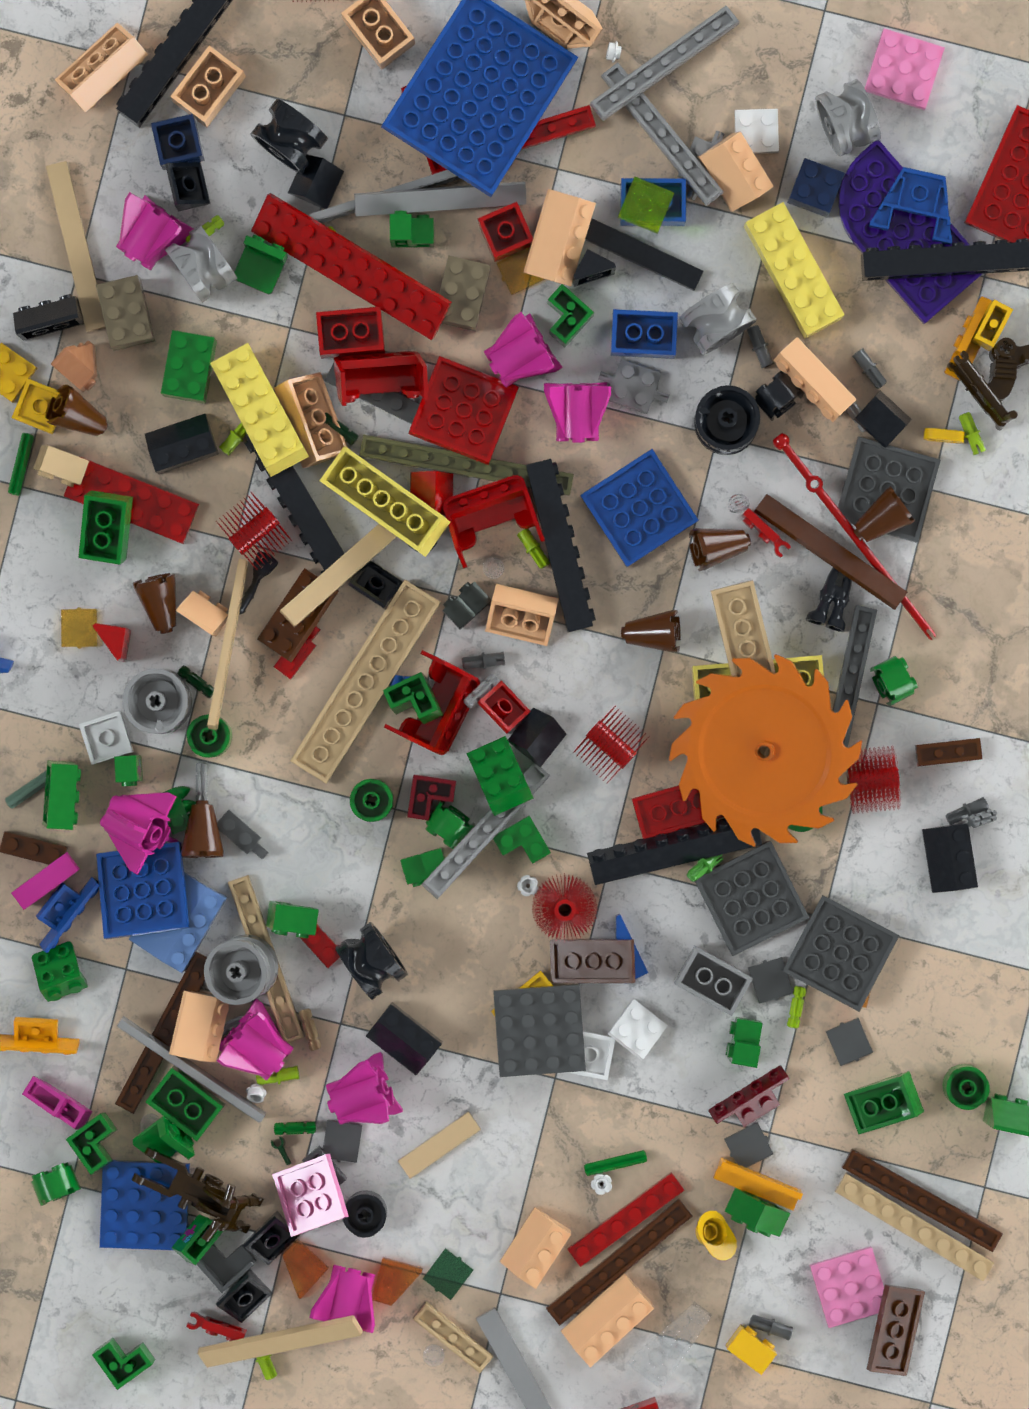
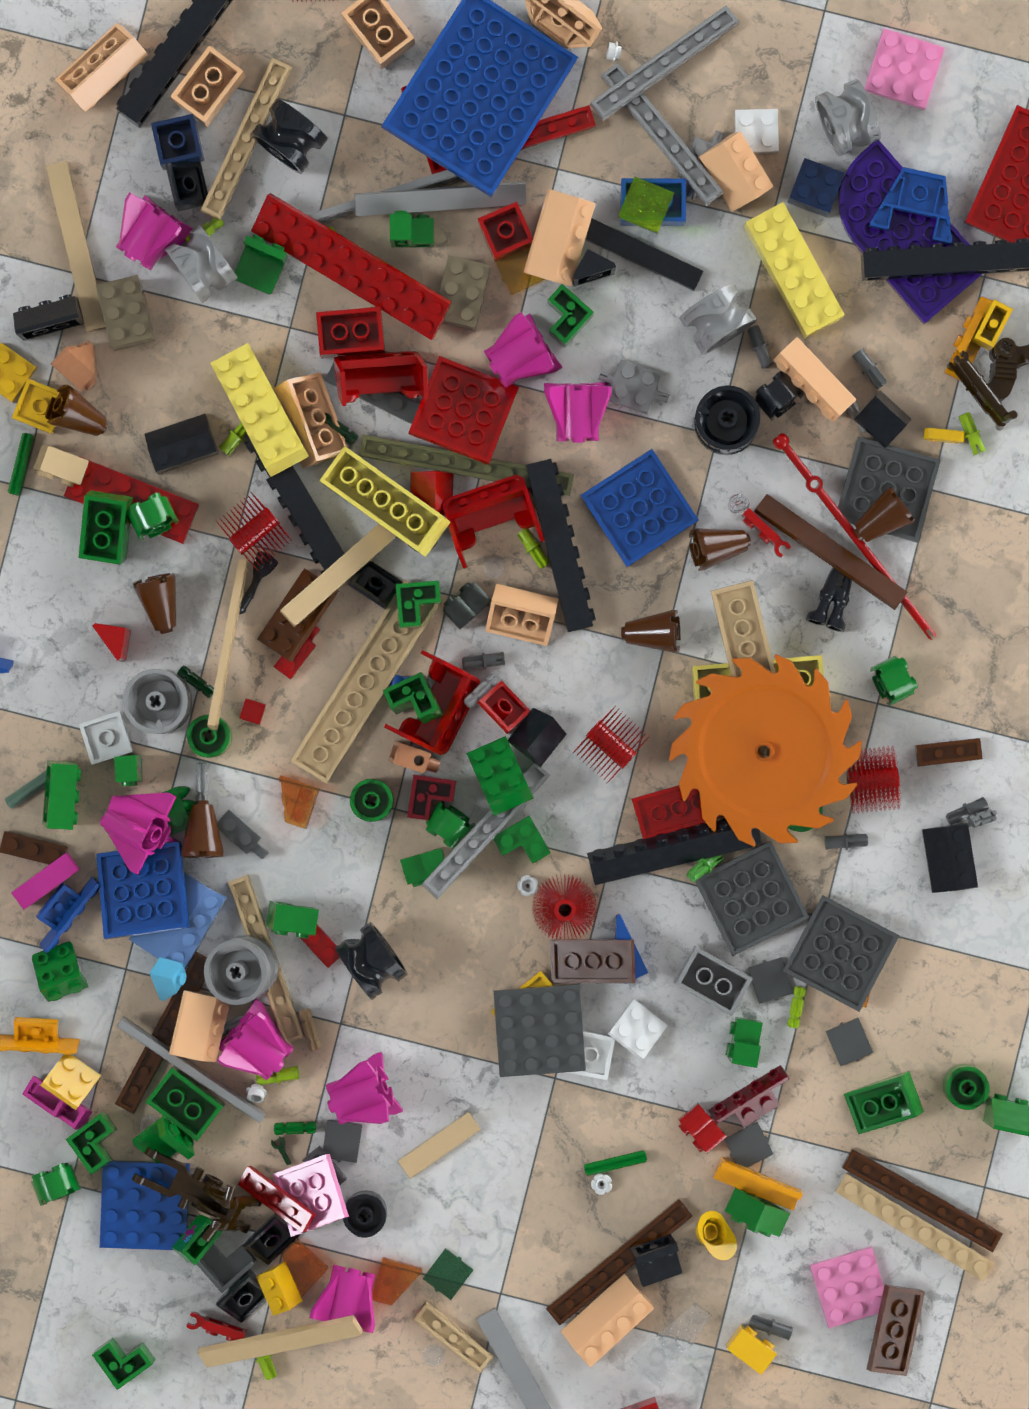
clear yellow piece [61,607,97,649] -> none
green brick [161,330,217,404] -> none
light nougat slope [176,590,228,637] -> none
black slope [288,154,344,209] -> none
black slope [366,1002,443,1075] -> none
light nougat slope [500,1207,571,1289] -> none
red plate [567,1172,685,1267] -> none
blue brick [610,309,678,359] -> none
dark grey plate [832,605,877,776] -> none
none -> yellow plate [41,1054,101,1110]
none -> green brick [128,493,178,540]
none -> medium azure slope [149,957,187,1001]
none -> tan tile [201,58,292,221]
none -> red plate [237,1166,316,1233]
none -> red tile [239,698,266,725]
none -> yellow brick [256,1262,303,1316]
none -> clear orange wing [279,775,320,829]
none -> nougat torso [388,741,440,774]
none -> green brick [396,581,441,629]
none -> black bracket [630,1233,682,1287]
none -> red brick [678,1103,727,1153]
none -> dark grey axle [825,833,868,850]

